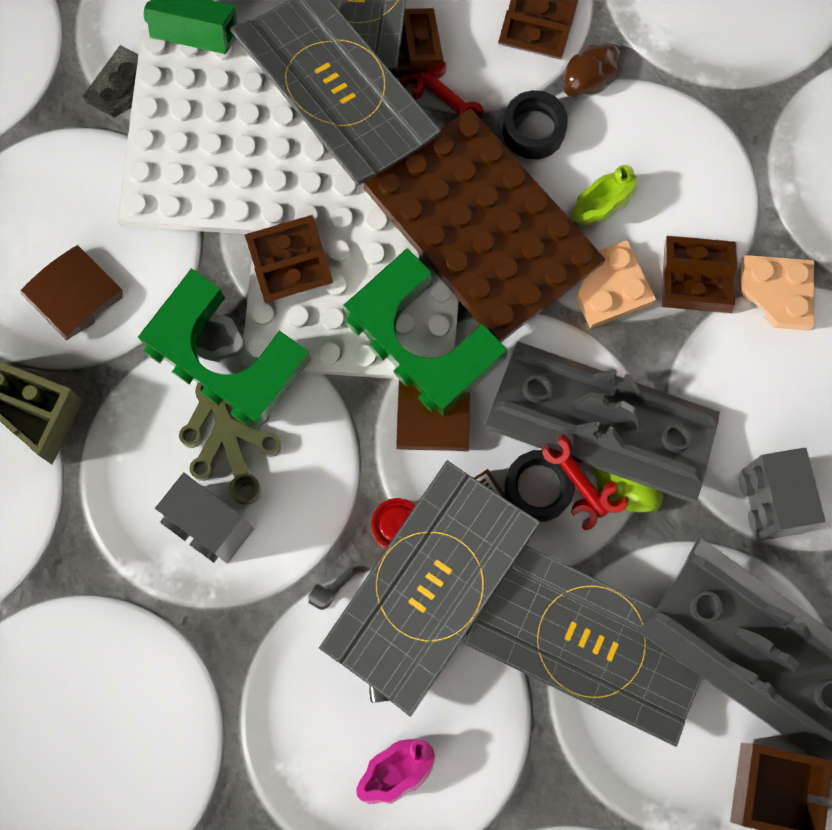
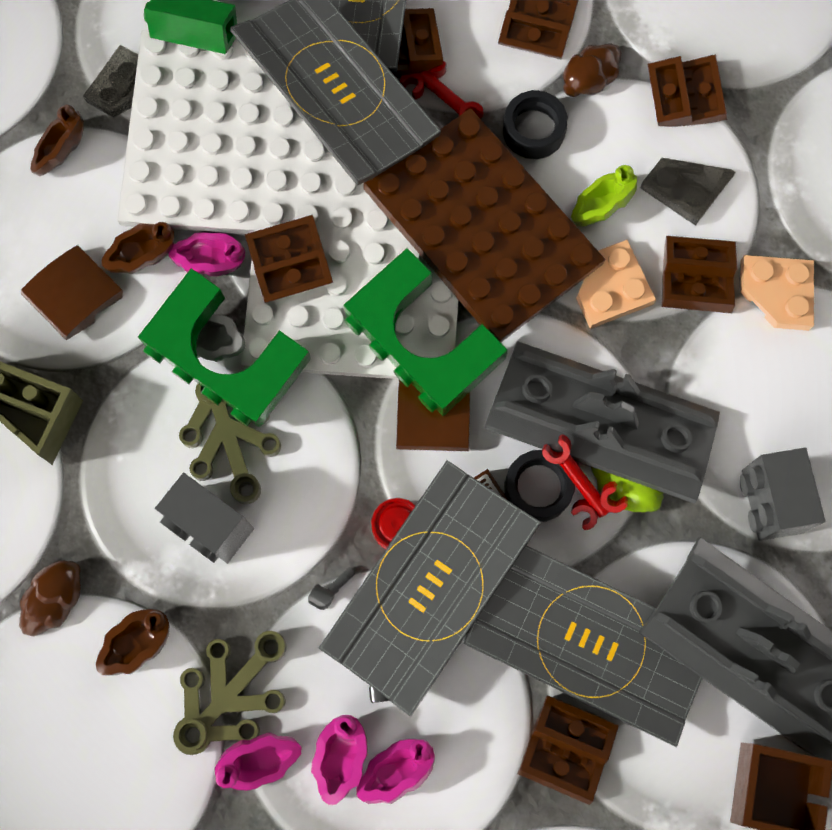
none -> reddish brown arm [19,560,81,637]
none -> reddish brown arm [30,105,84,176]
none -> reddish brown arm [95,609,170,676]
none -> reddish brown arm [102,222,175,274]
none -> dark pink arm [168,232,245,277]
none -> olive plant [173,631,286,755]
none -> dark pink arm [215,732,302,791]
none -> dark pink arm [311,715,368,805]
none -> reddish brown slope [517,695,619,805]
none -> clear smoke wing [640,158,736,226]
none -> reddish brown slope [648,54,727,127]

